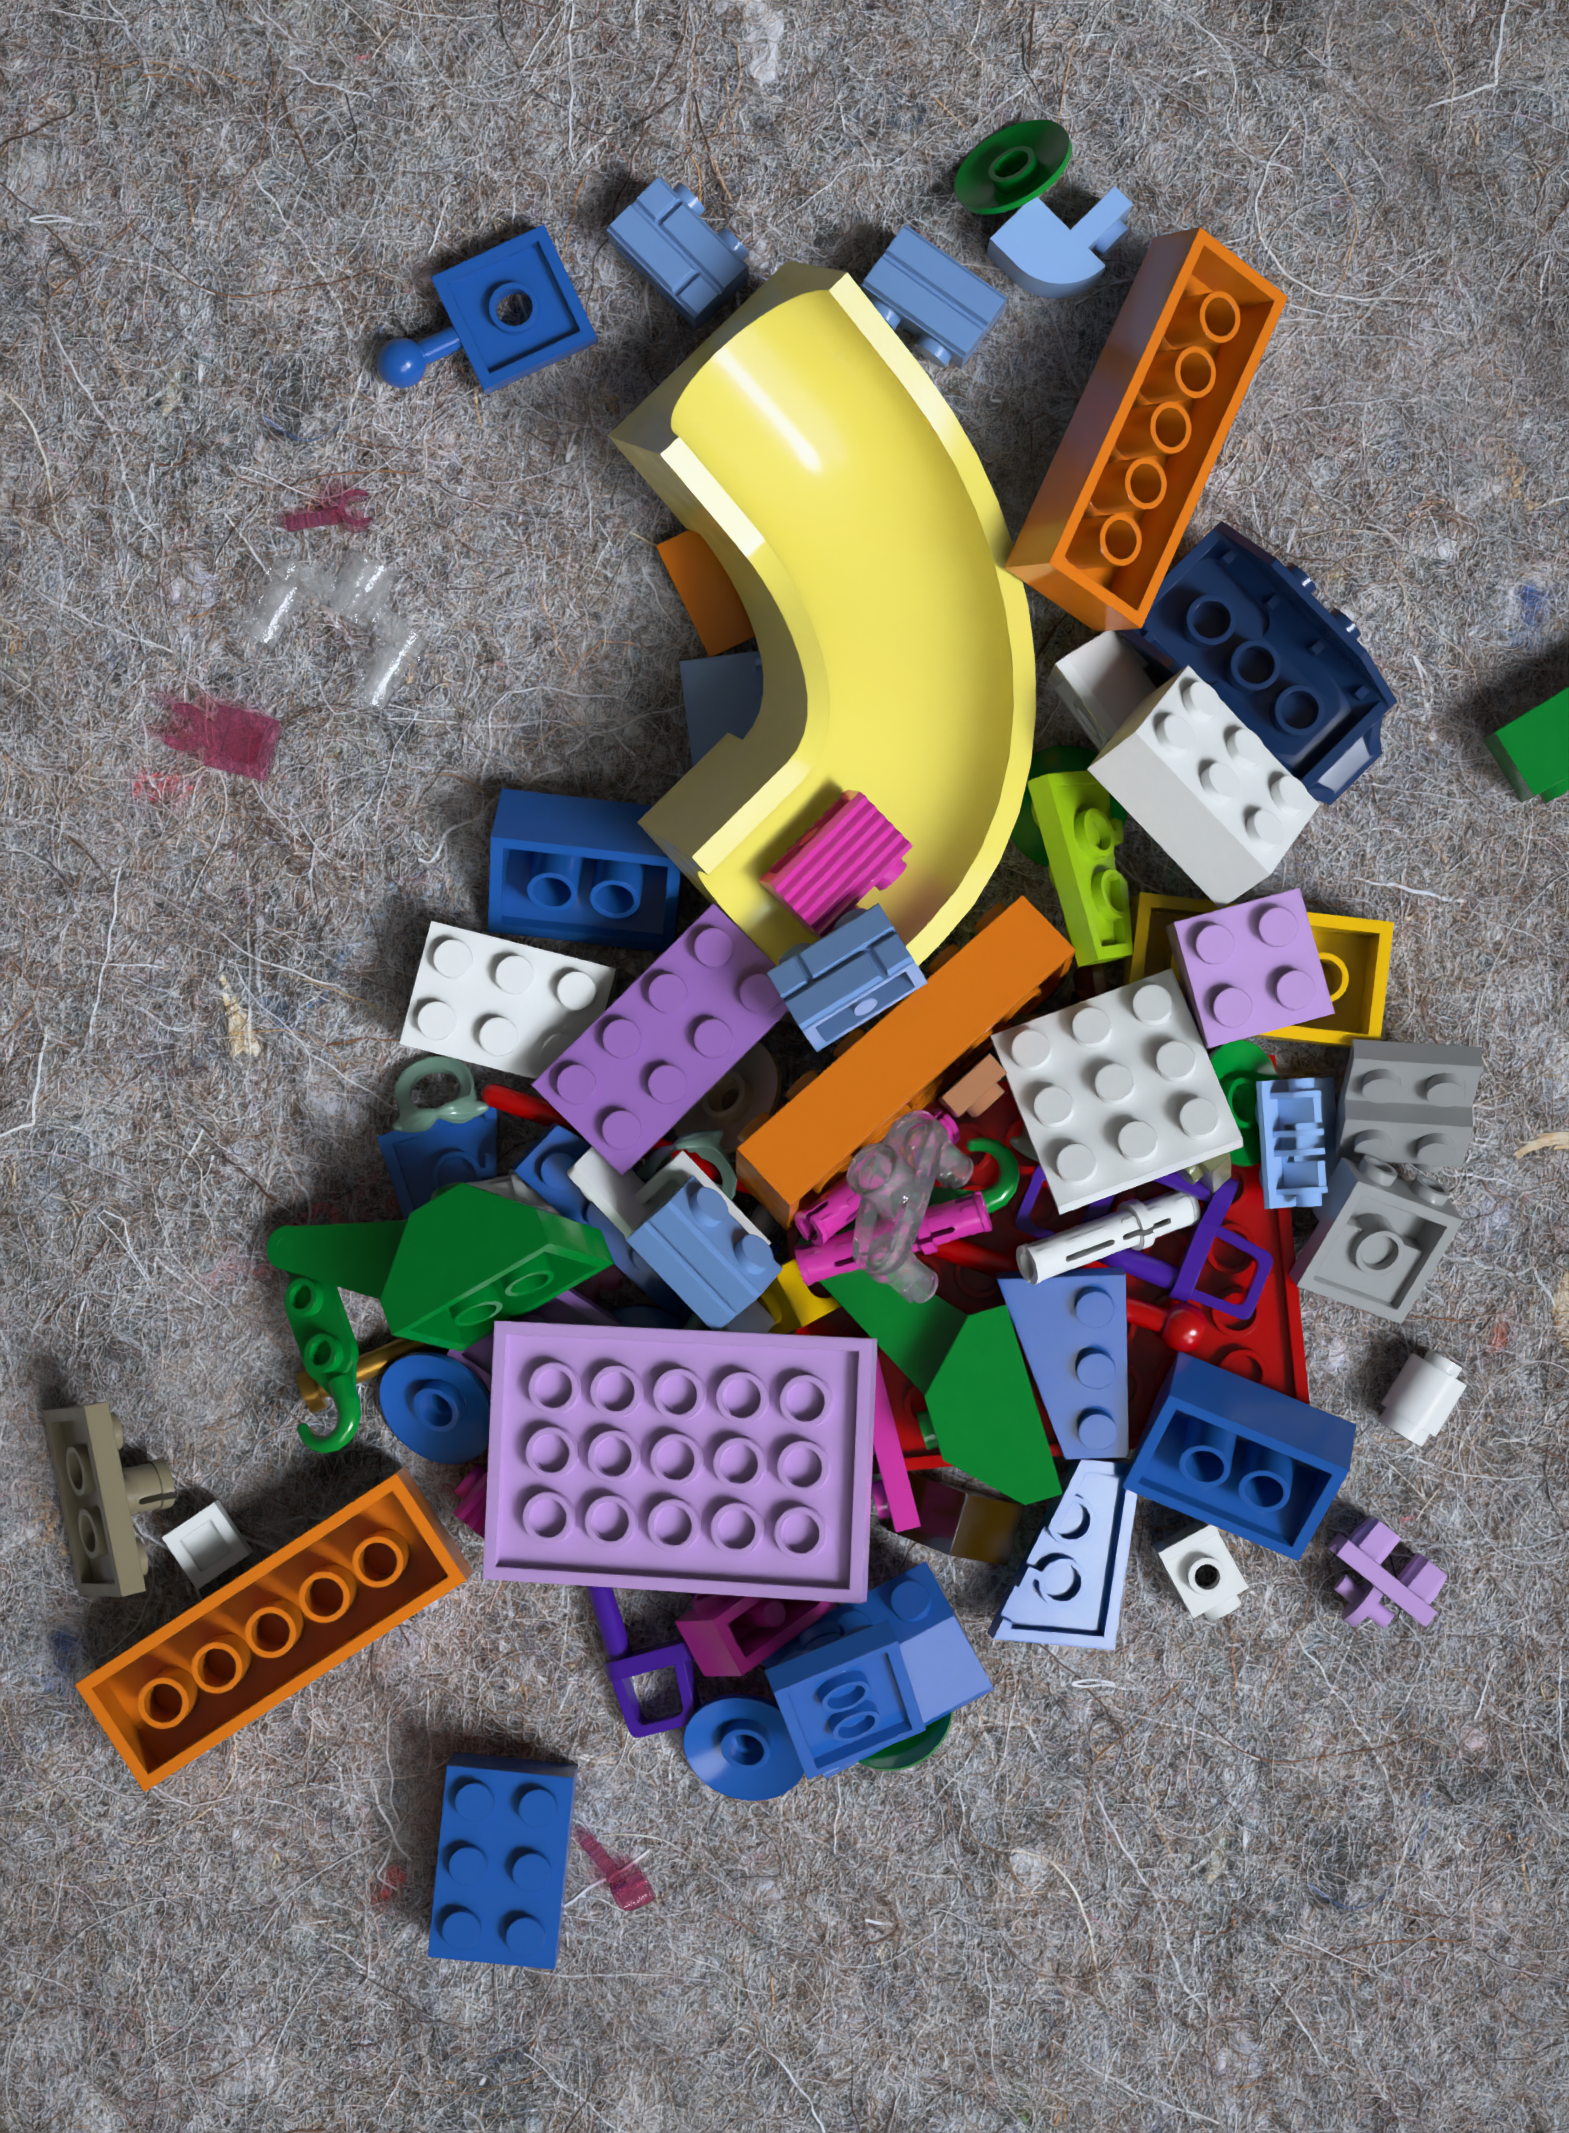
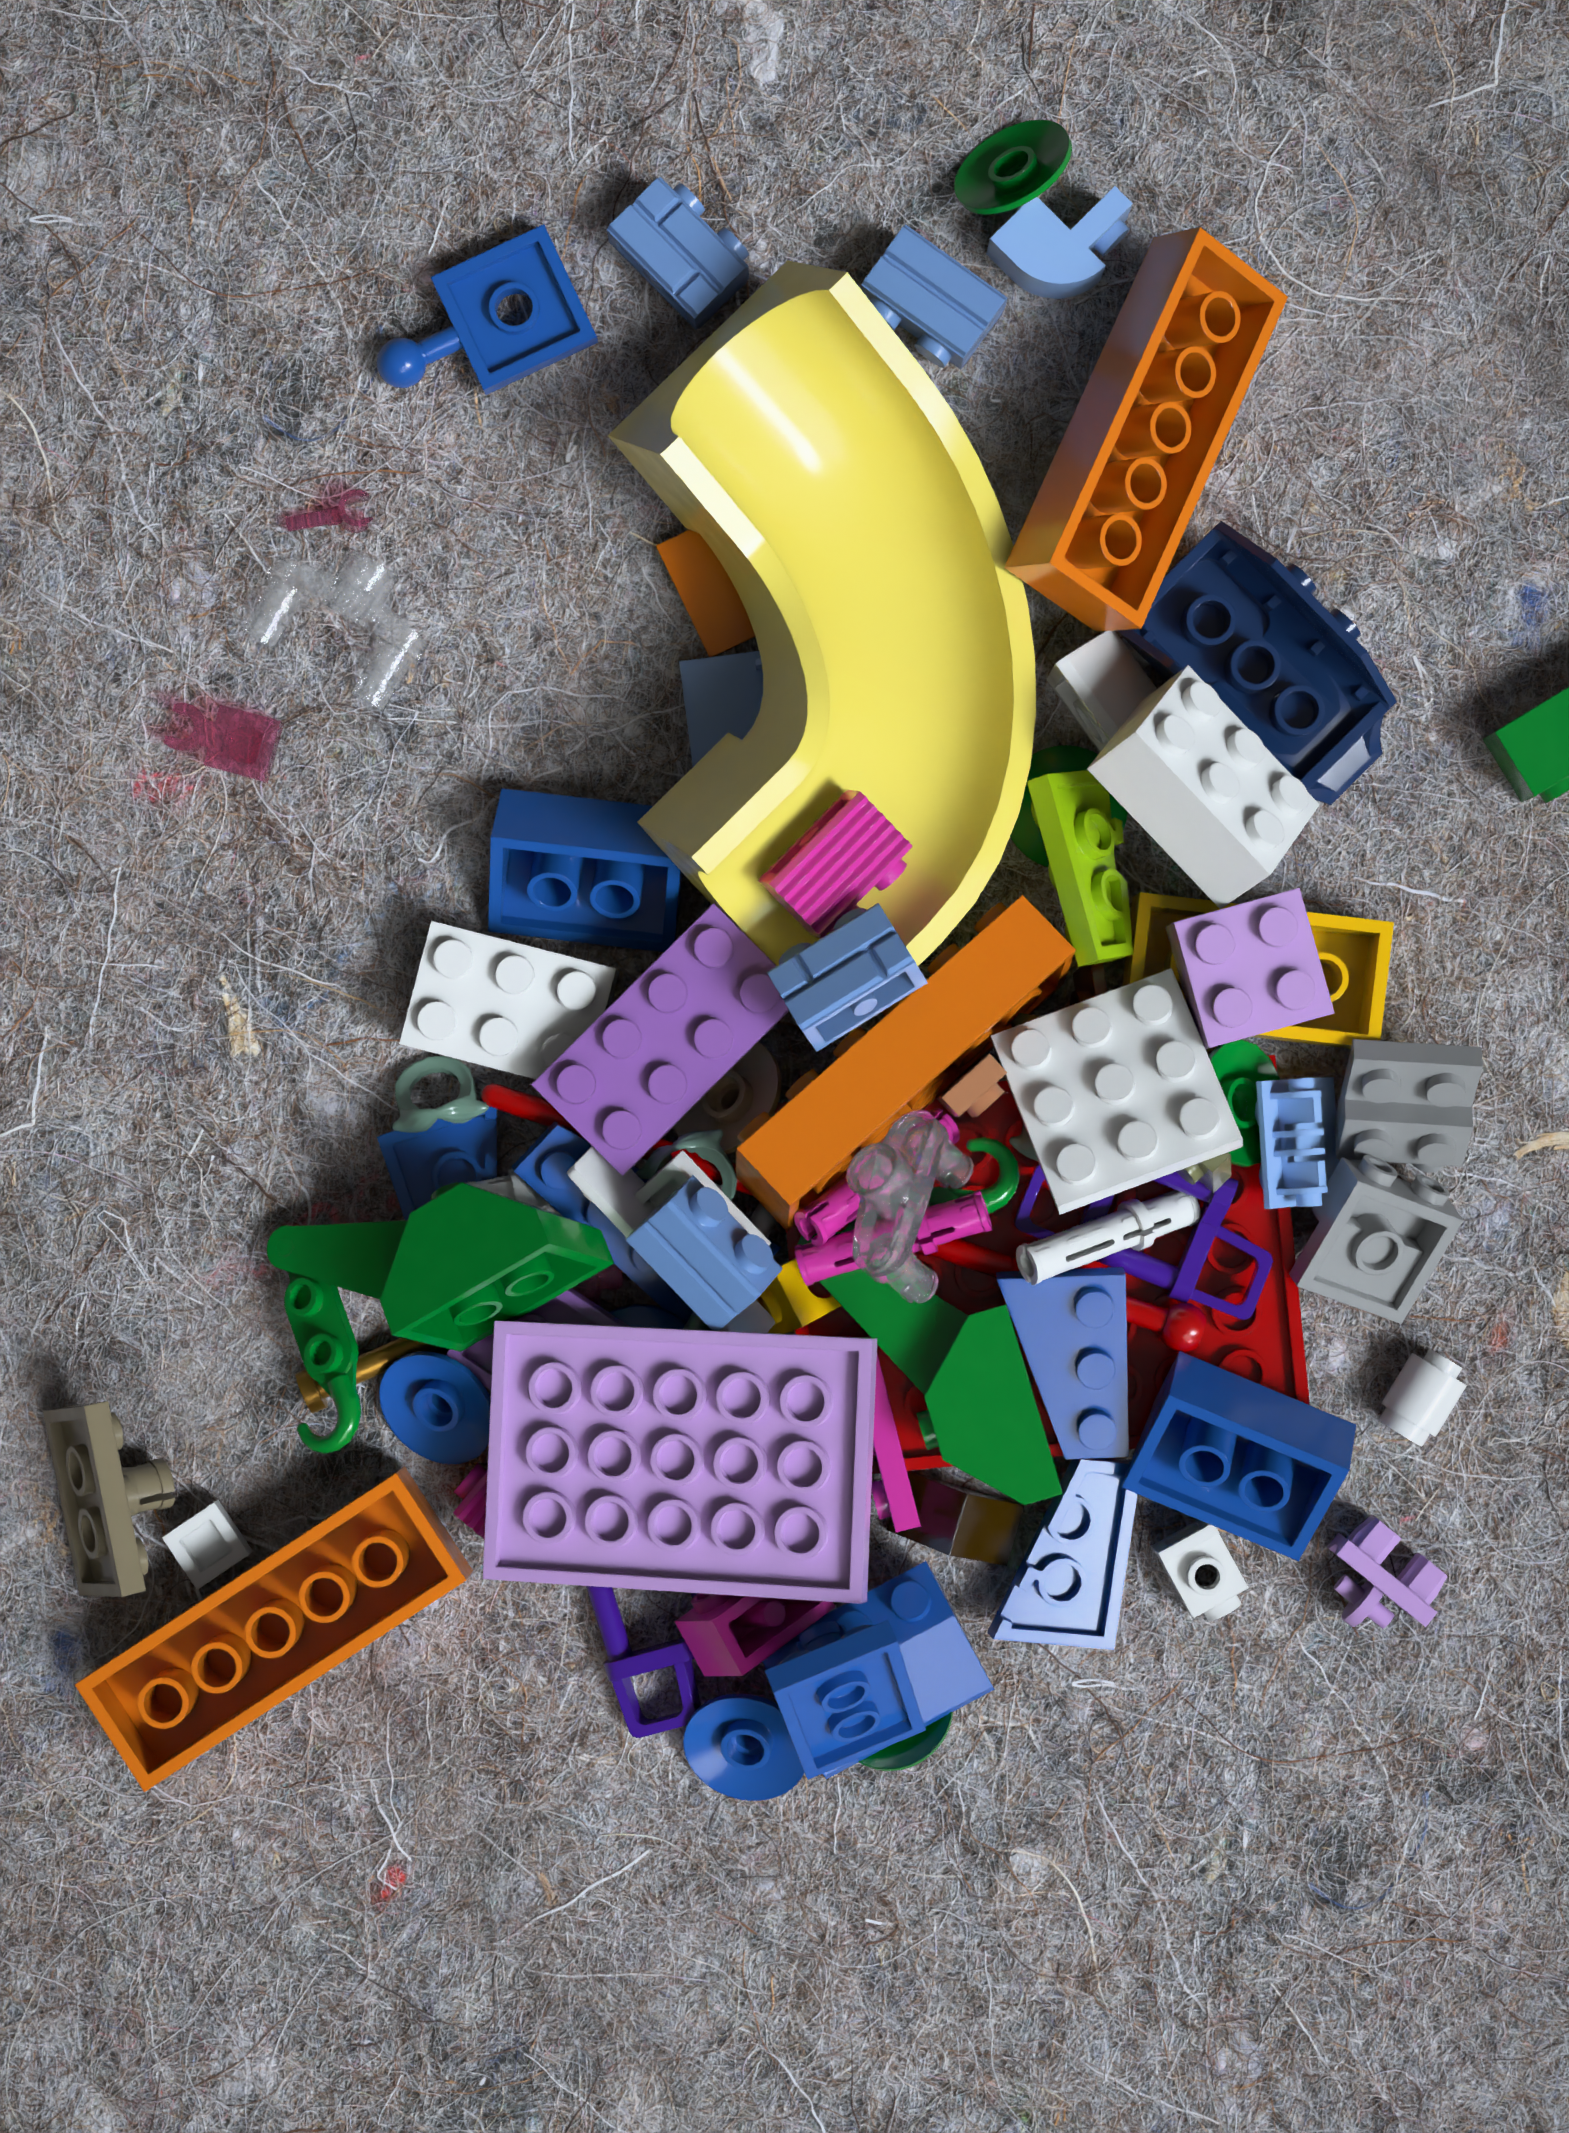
blue brick [428,1752,578,1970] -> none
clear pink hand [580,1834,655,1911] -> none

